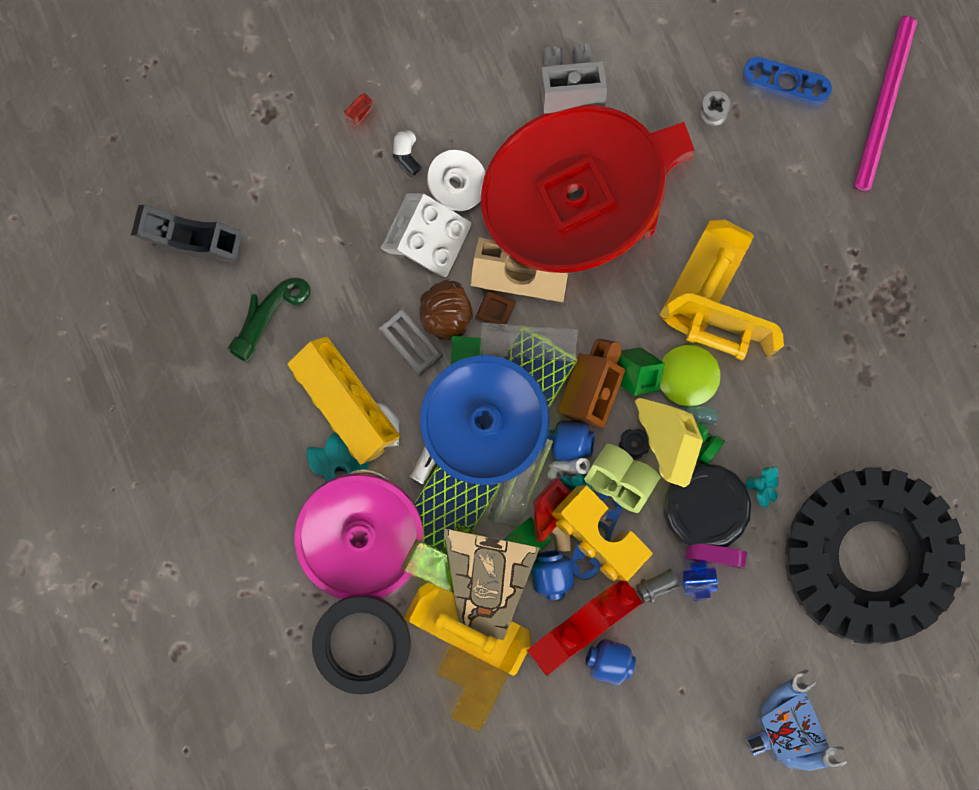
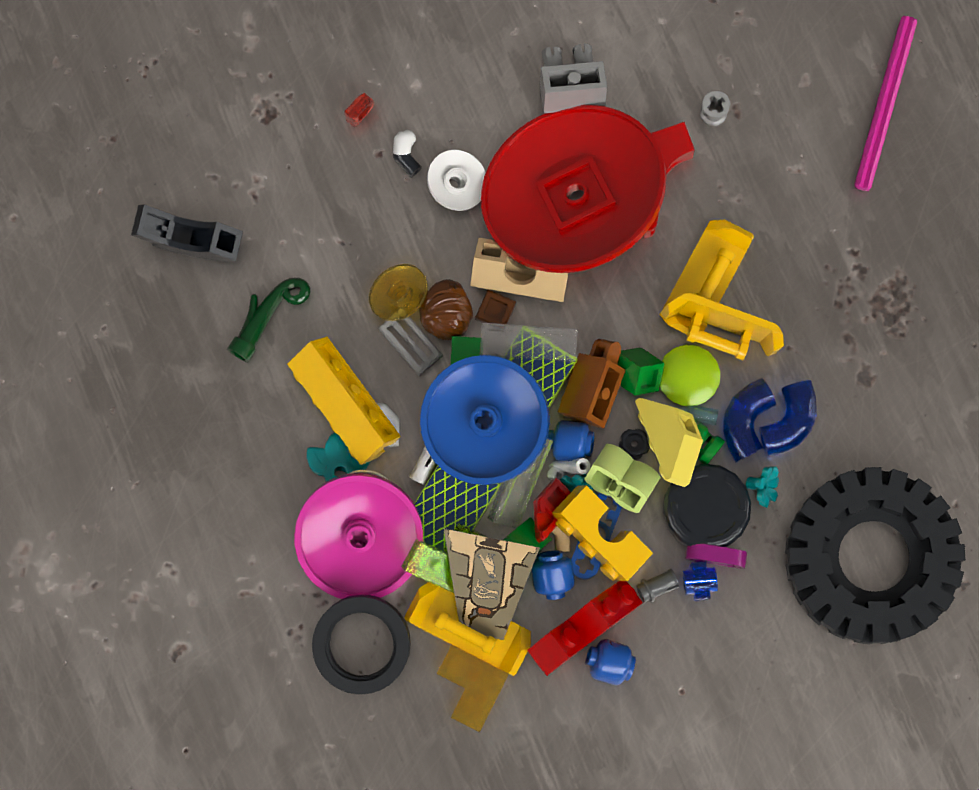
white bracket [381,193,472,277] -> none
blue beam [743,57,832,106] -> none
medium blue torso [746,669,847,771] -> none
none -> clear yellow dish [369,264,428,321]
none -> clear blue cylinder [723,378,776,463]
none -> clear blue cylinder [759,380,818,457]

